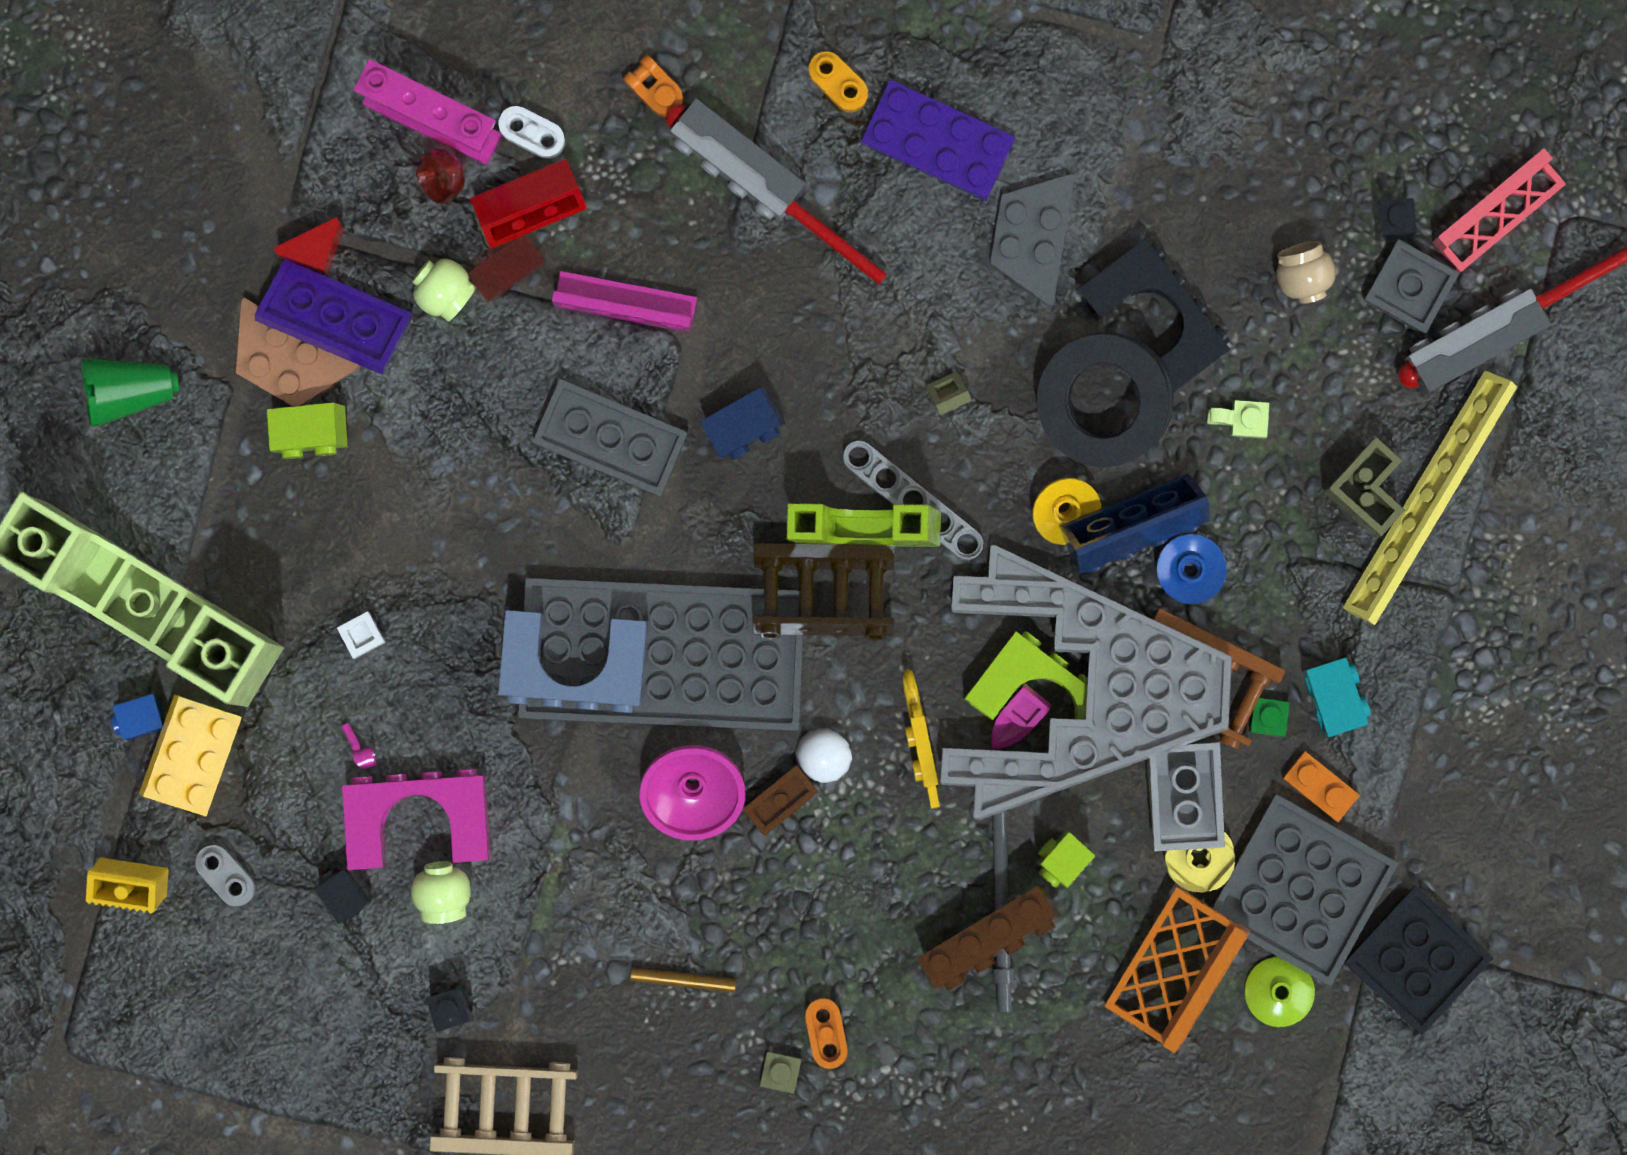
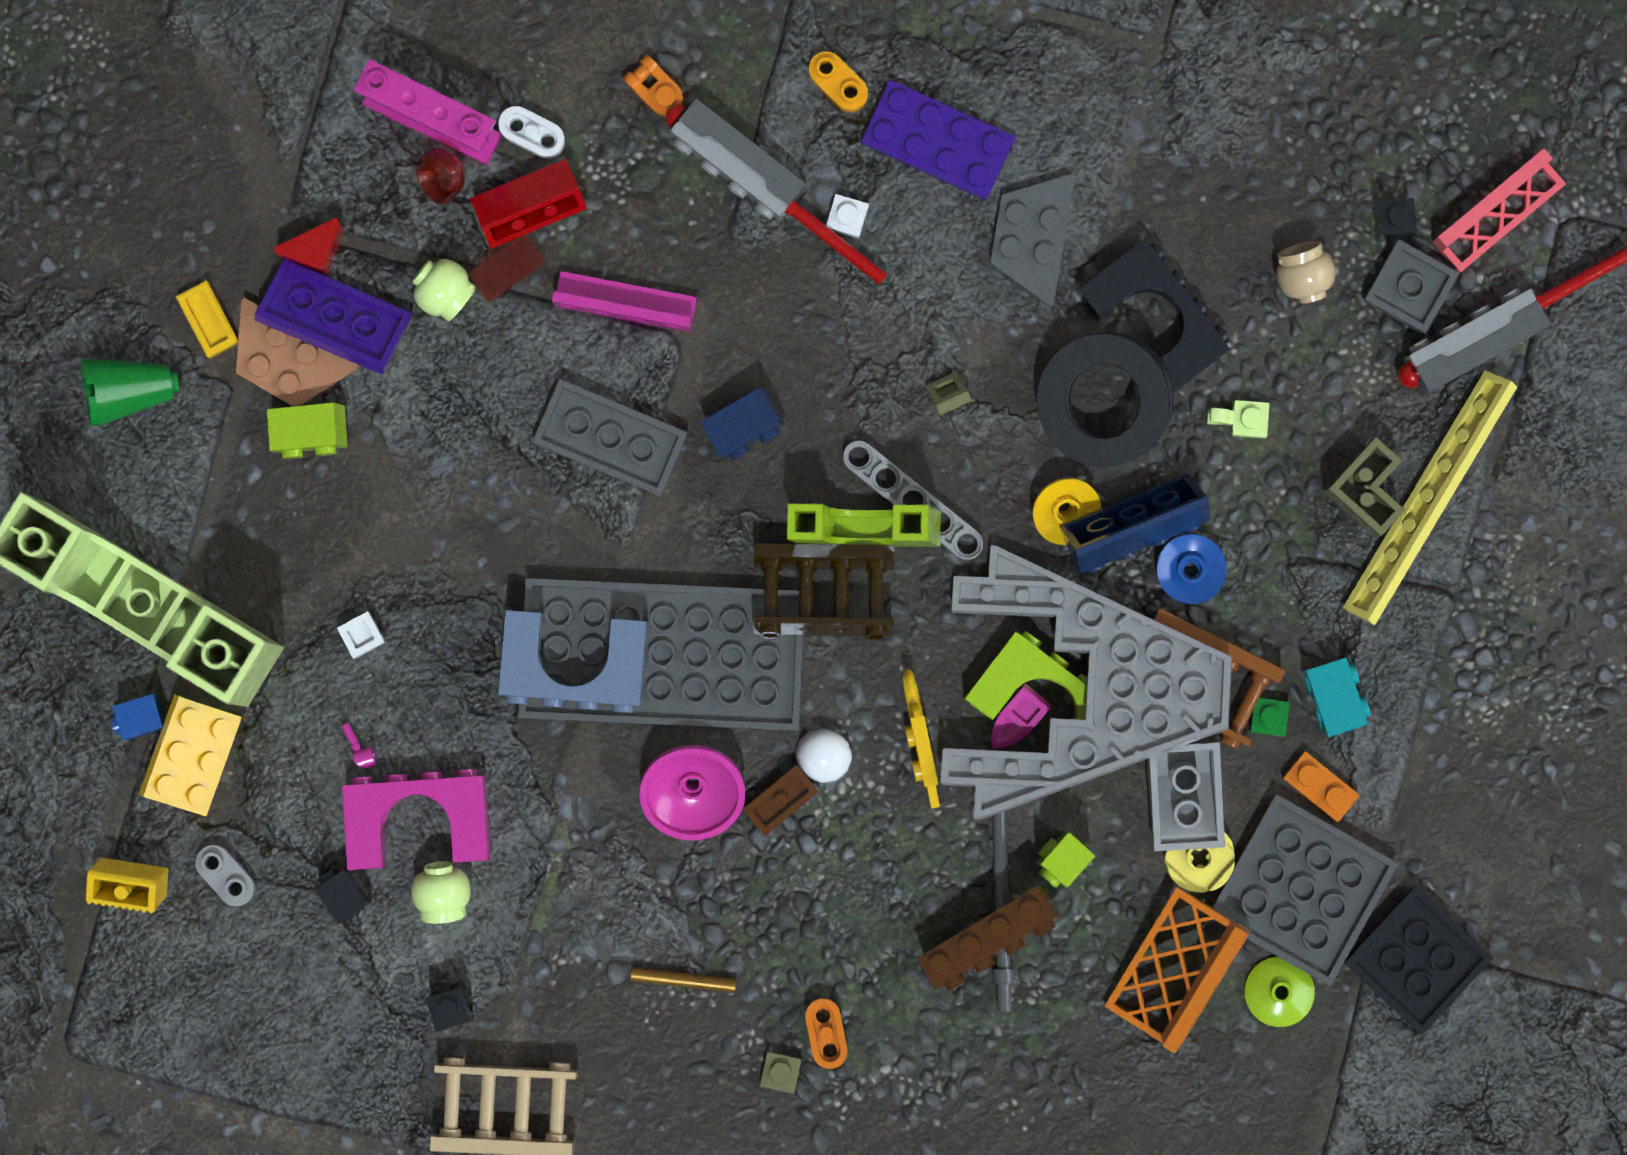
none -> yellow tile [176,280,238,359]
none -> white plate [826,194,869,239]

